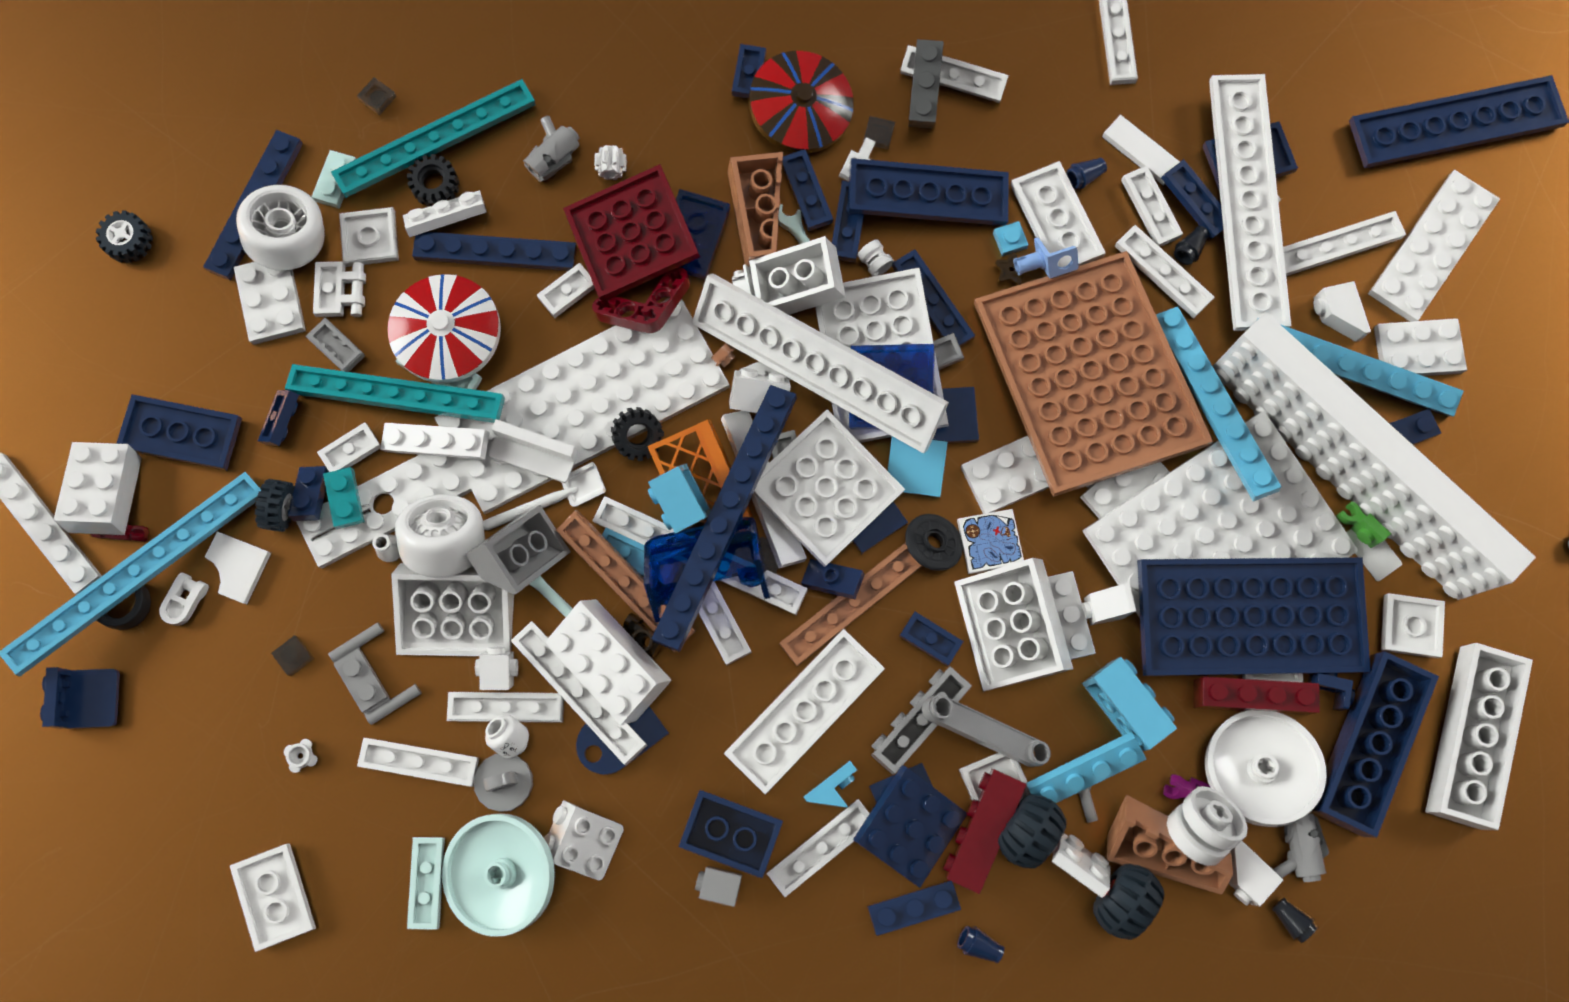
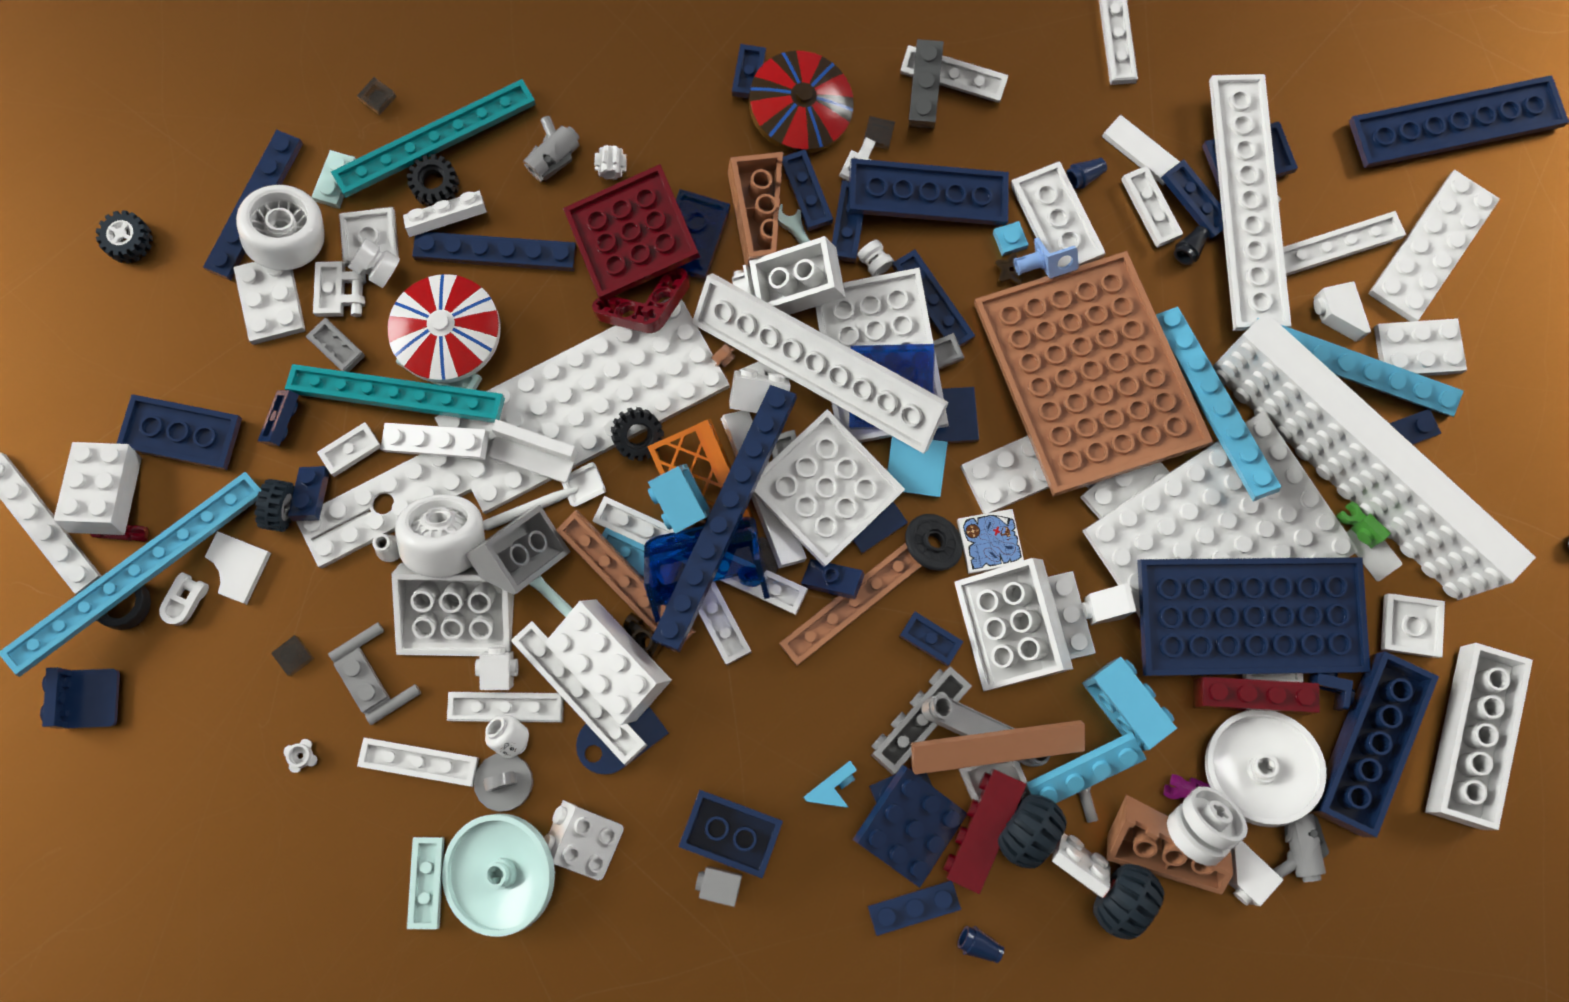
white plate [230,844,316,952] -> none
teal plate [323,467,364,529] -> none
white plate [537,263,595,318] -> none
white plate [724,629,885,795] -> none
white plate [767,799,870,897] -> none
white plate [1115,225,1214,318] -> none
black cone [1272,897,1318,943] -> none
none -> white wheel [348,238,400,288]
none -> nougat tile [911,720,1085,775]

